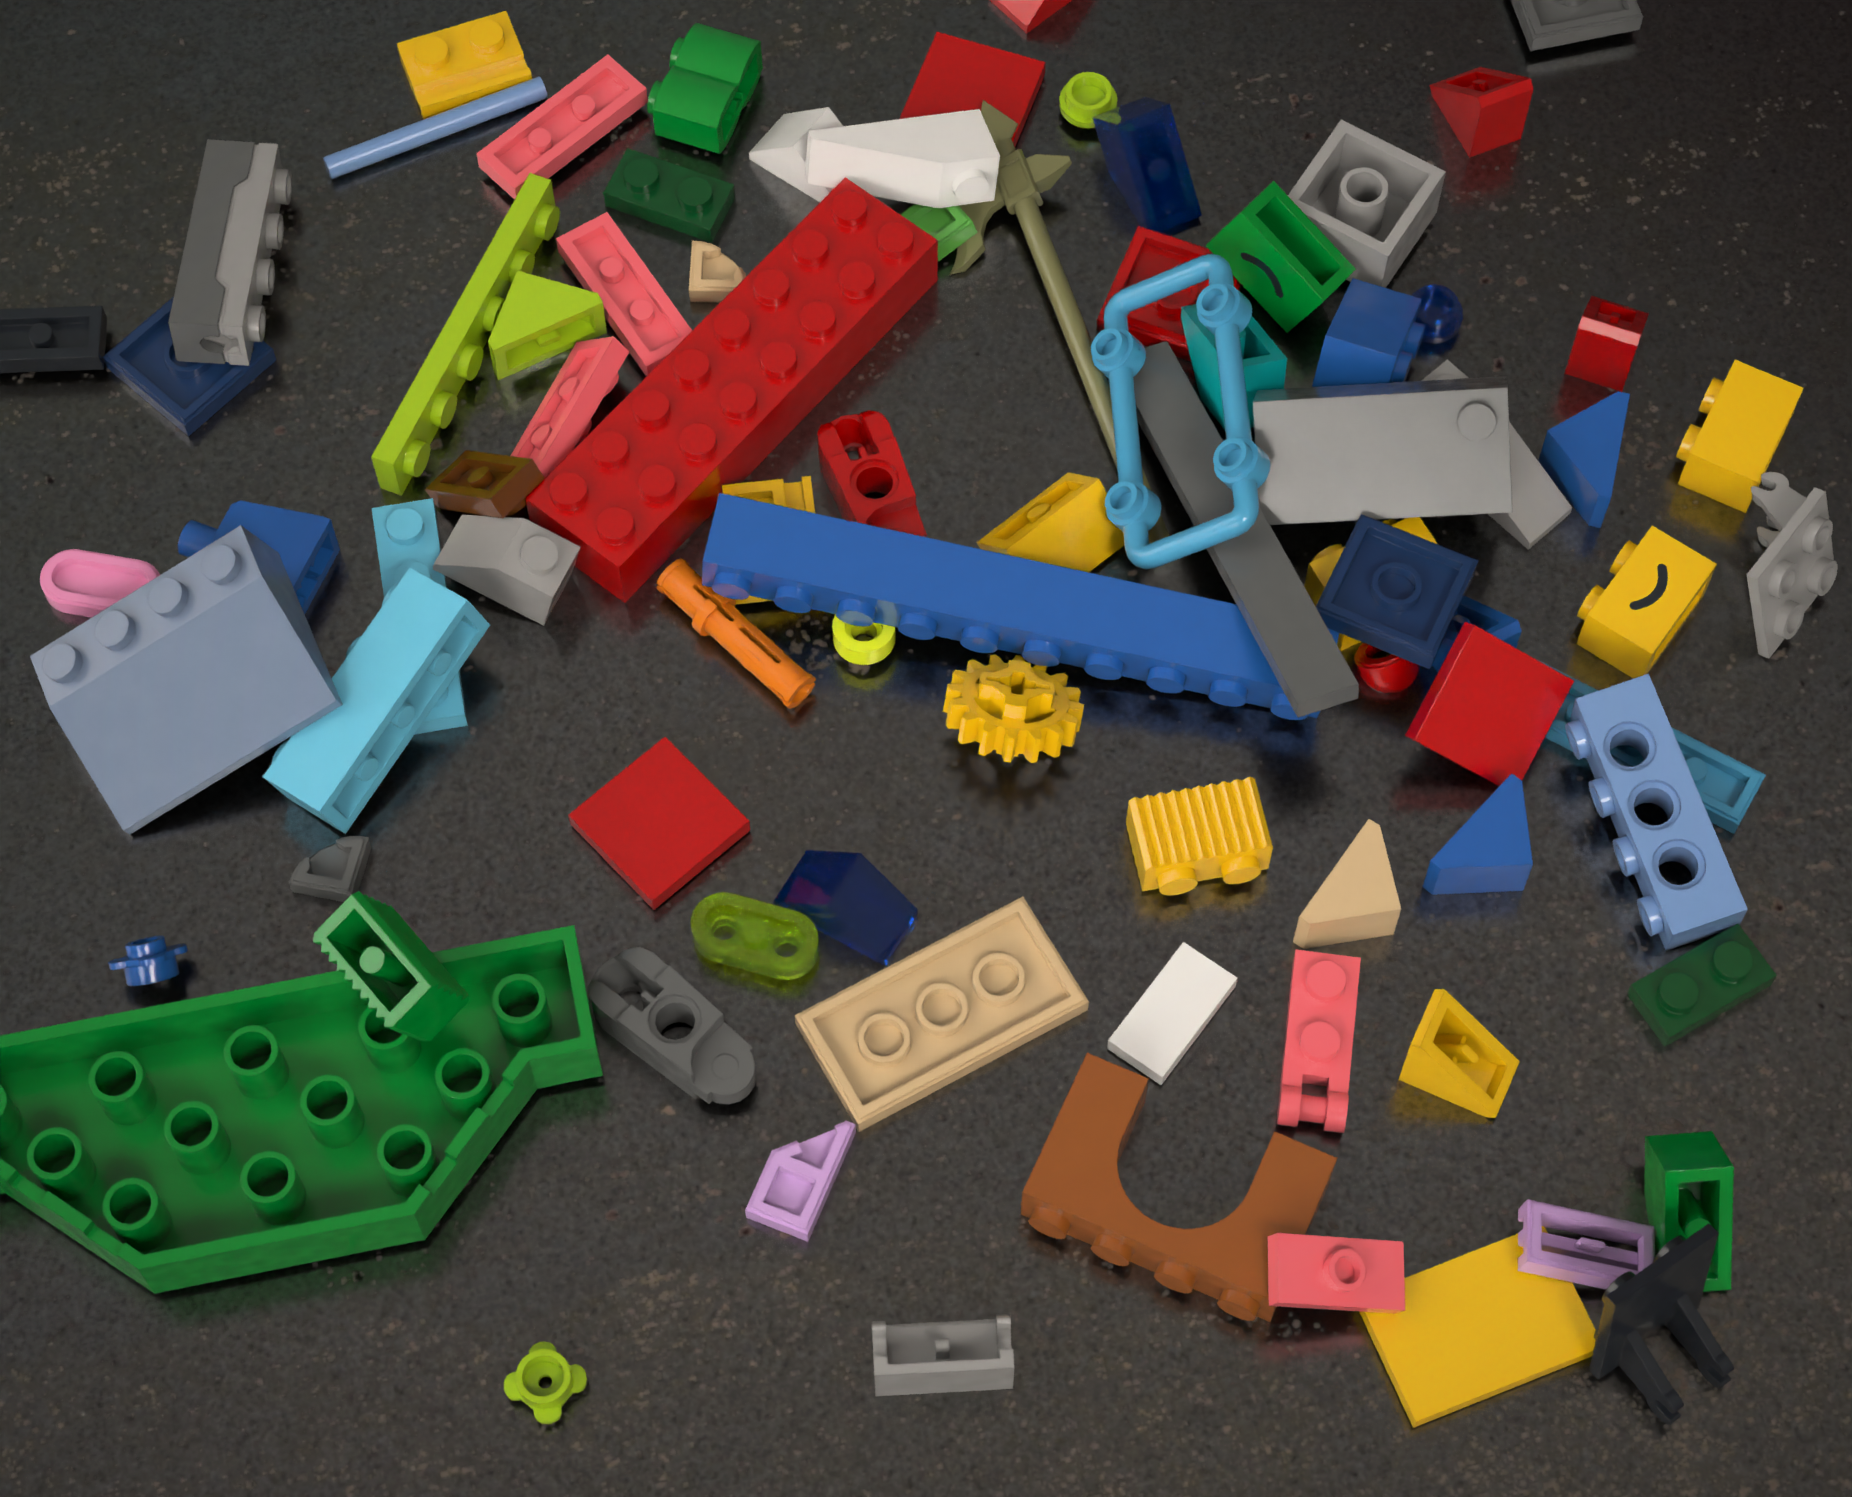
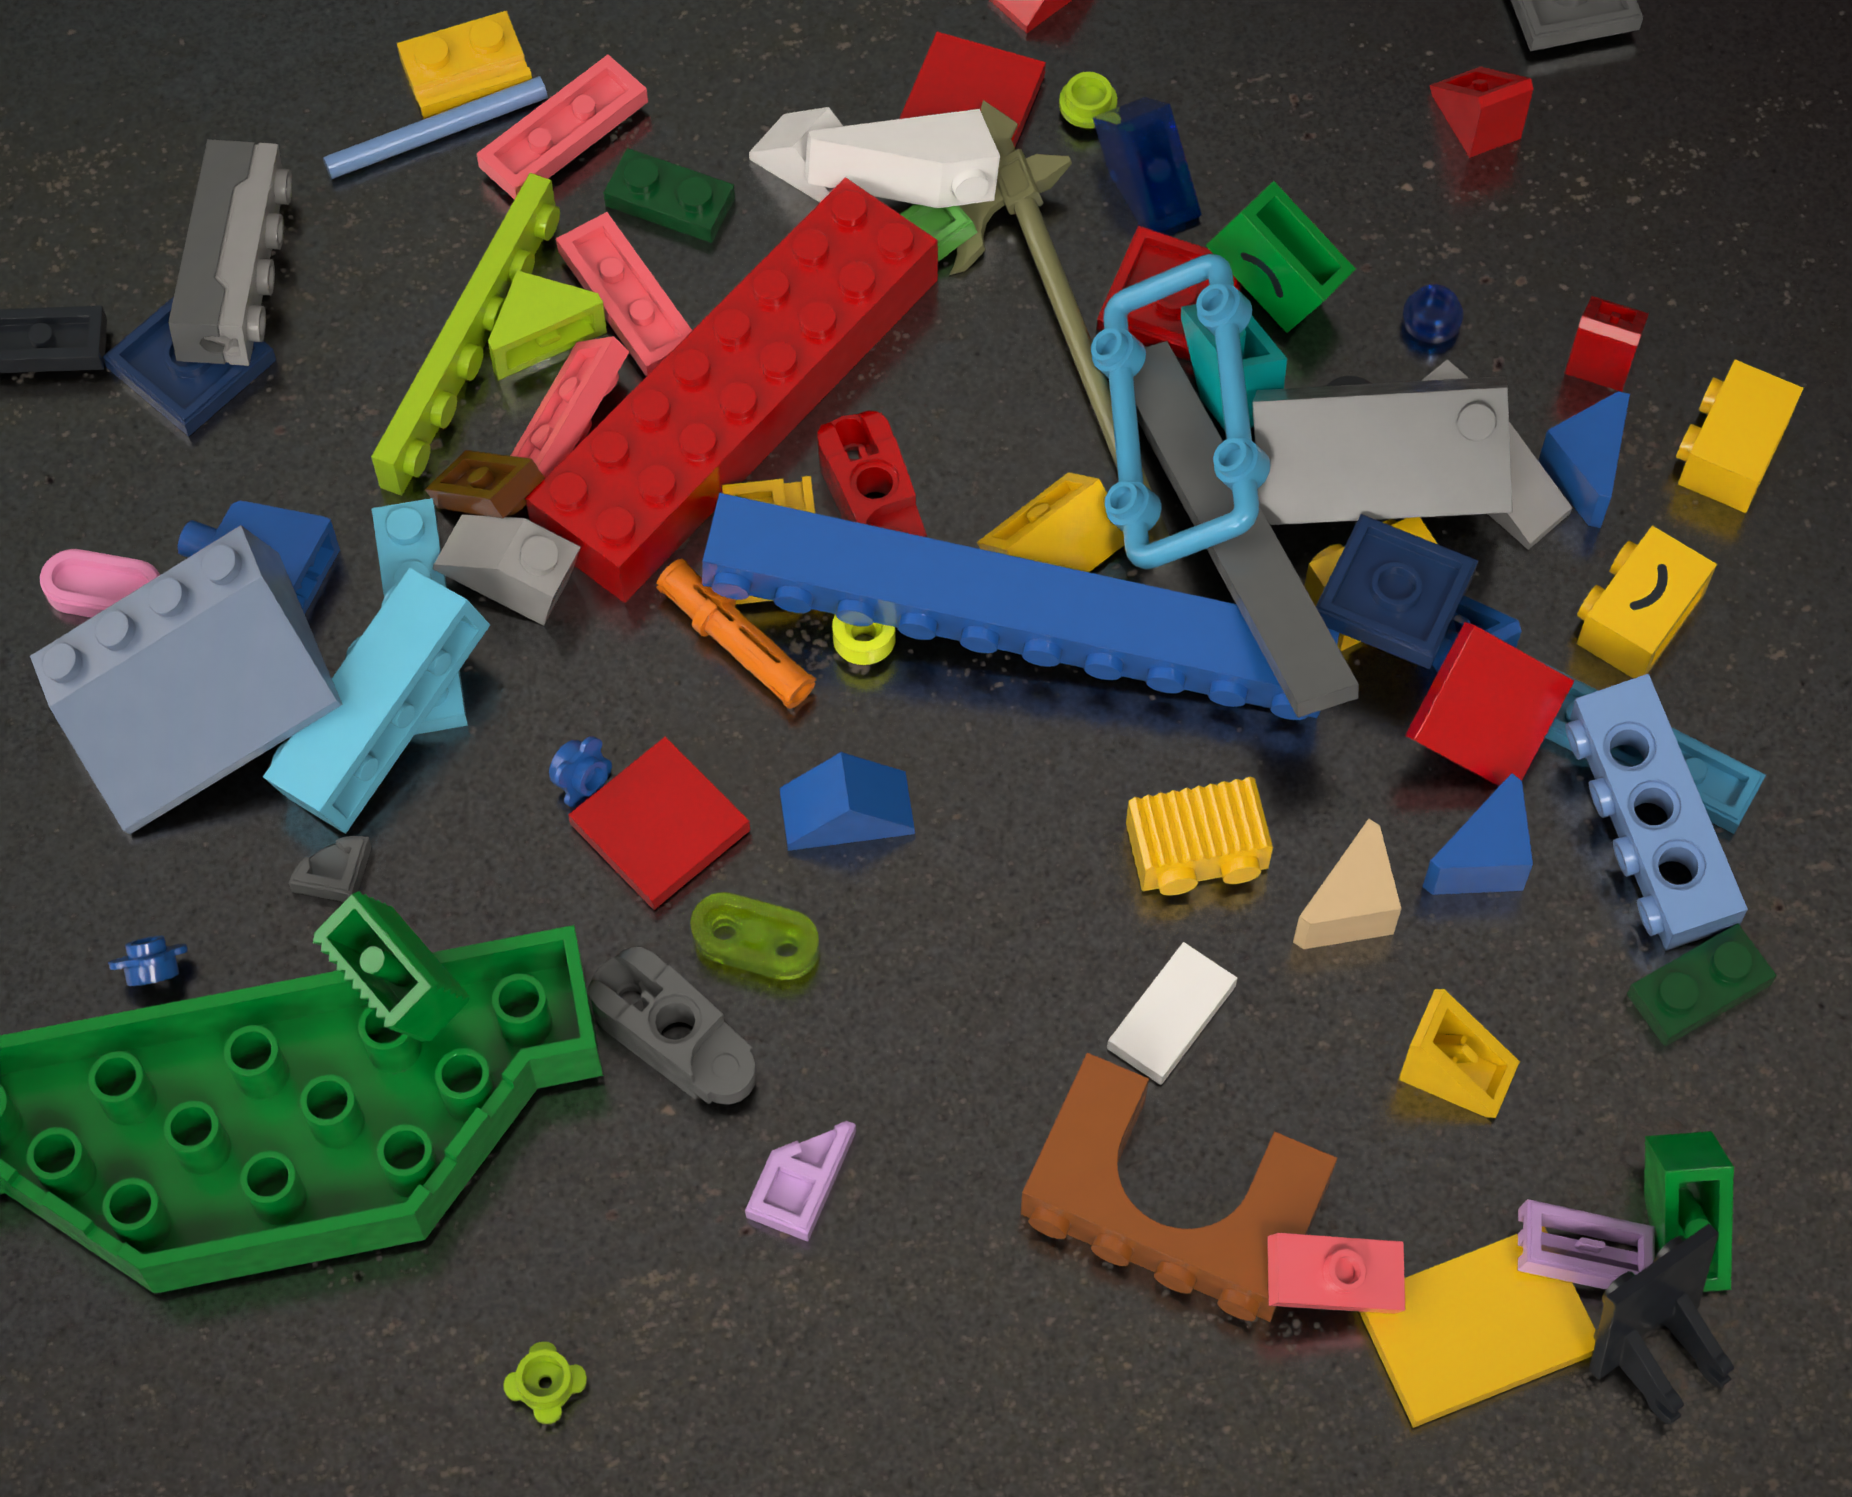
green brick [647,23,763,154] -> none
tan tile [689,241,746,303] -> none
clear blue slope [773,850,918,966] -> none
tan tile [795,897,1089,1132] -> none
light grey hinge [872,1314,1014,1396] -> none
yellow gear [943,654,1084,763] -> none
coral plate [1277,949,1361,1133] -> none
light grey brick [1288,120,1446,288] -> none
blue brick [1312,278,1426,387] -> none
red piece [1354,643,1420,693] -> none
light grey plate [1747,472,1838,659] -> none
none -> blue plate [549,736,612,808]
none -> blue slope [779,752,915,851]

